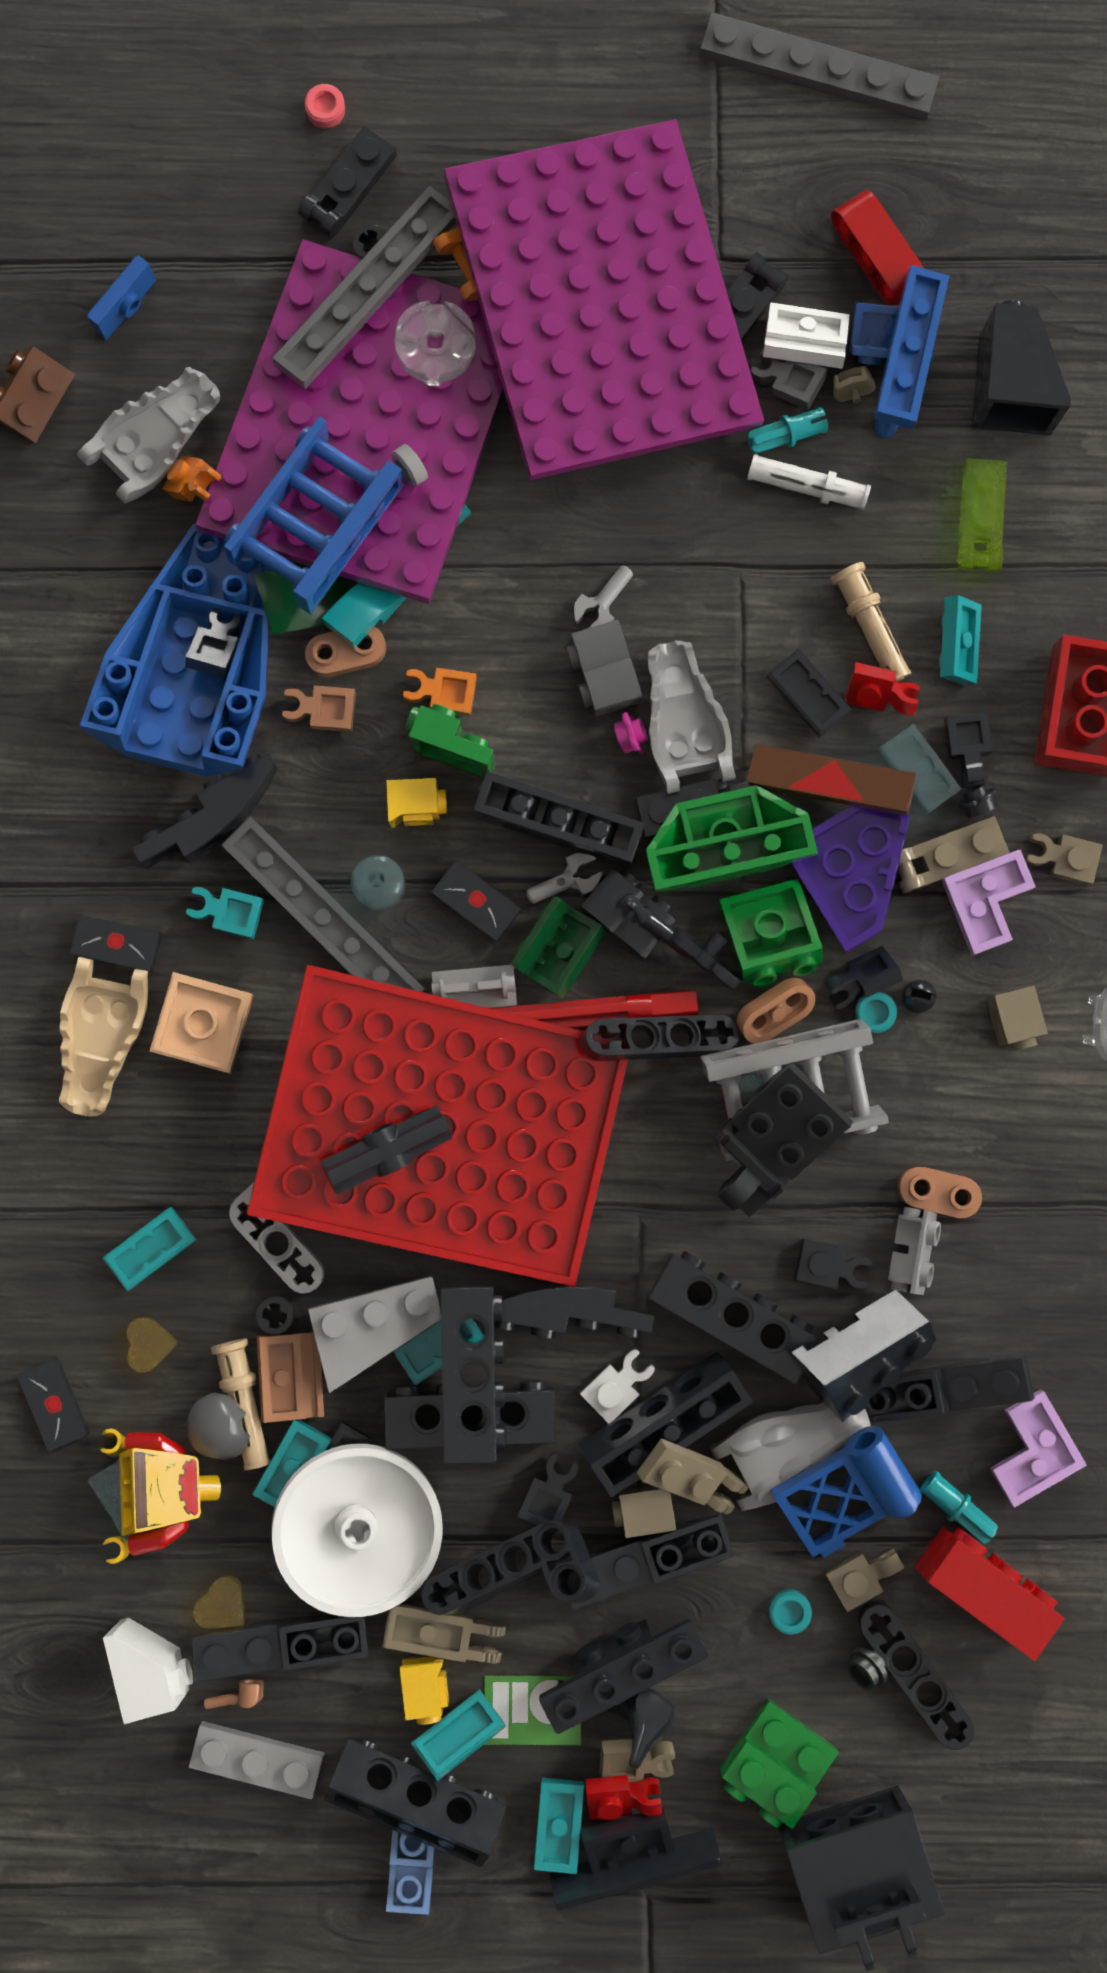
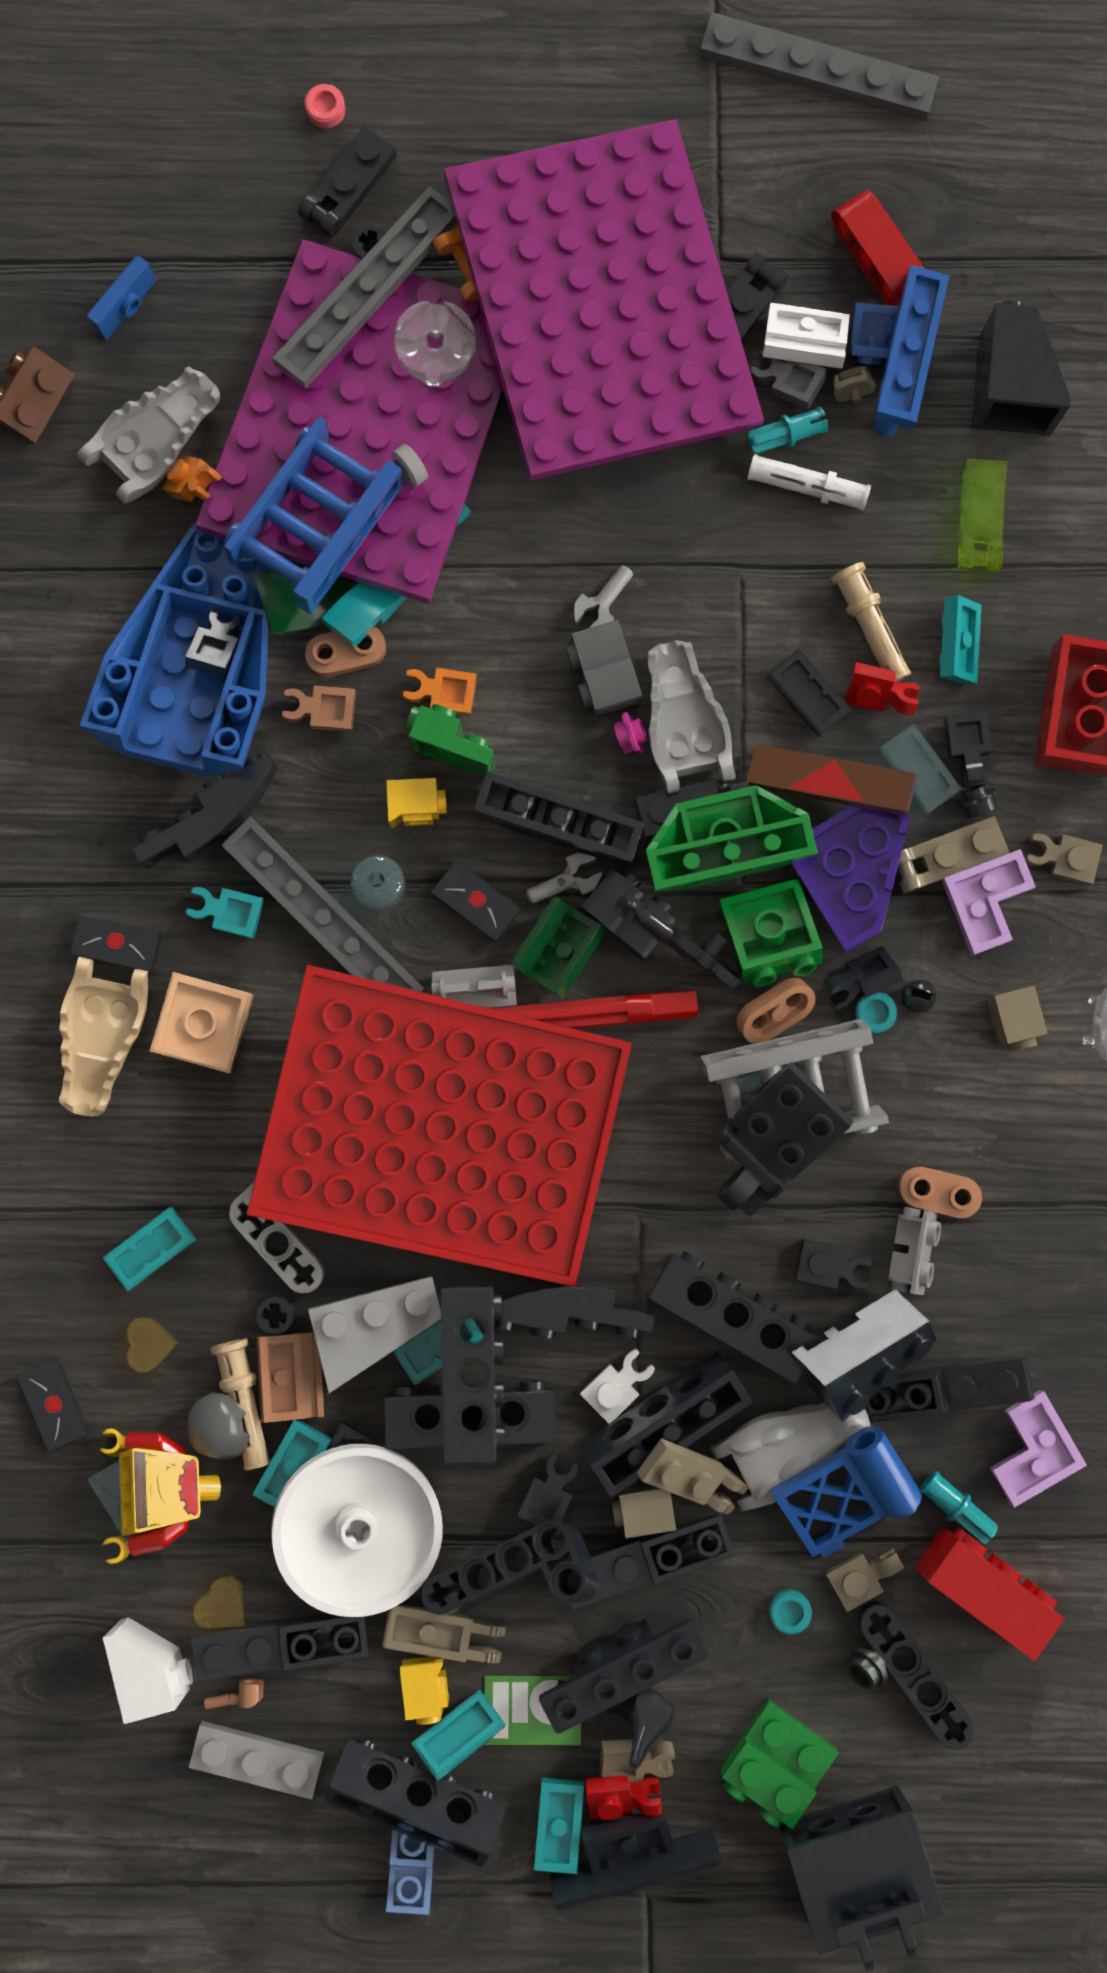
black piece [320,1105,453,1195] -> none
black beam [580,1014,739,1061] -> none

